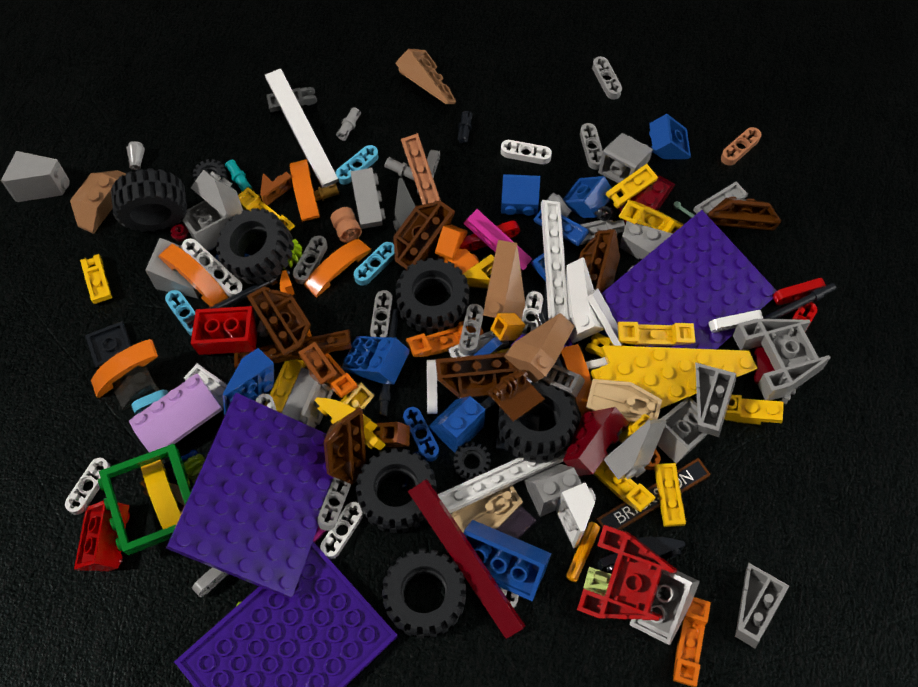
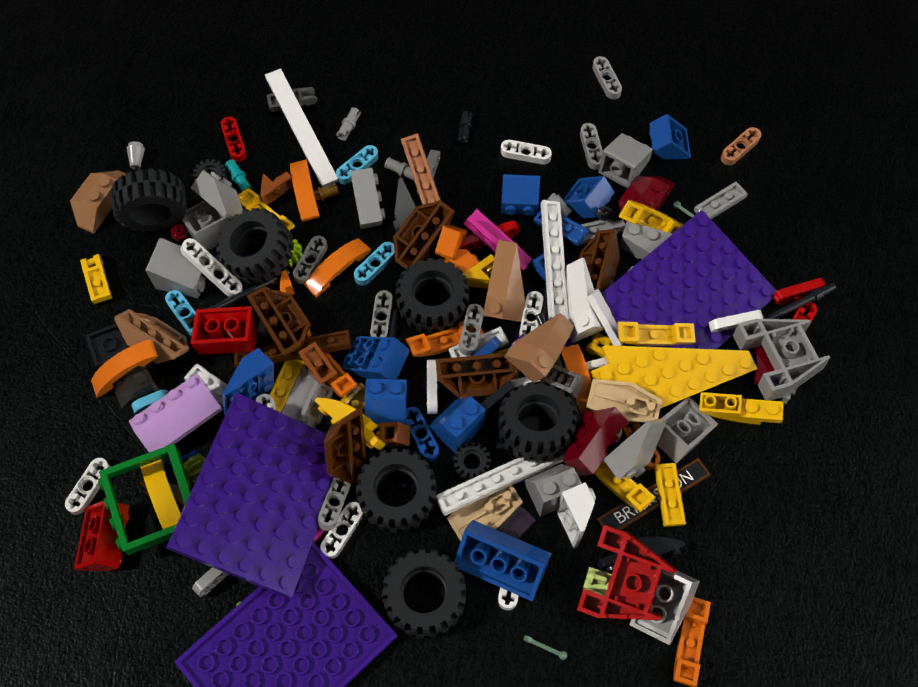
light grey slope [1,151,70,202] -> none
orange slope [158,243,228,307] -> none
nougat wheel [330,207,362,242] -> none
medium nougat wedge [396,49,456,104] -> none
dark red tile [408,479,525,639] -> none
reddish brown hinge [487,369,545,422] -> none
light orange brick [491,313,526,341] -> none
light orange axle [566,522,600,582] -> none
yellow plate [605,164,658,209] -> none
yellow axle [619,414,652,442] -> none
light grey wedge [695,362,736,437] -> none
reddish brown wedge [707,197,781,231] -> none
light grey wedge [735,563,789,648] -> none
none -> medium nougat wedge [114,309,189,364]
none -> red beam [221,117,247,162]
none -> blue slope [365,379,408,424]
none -> sand green hinge [523,635,567,660]

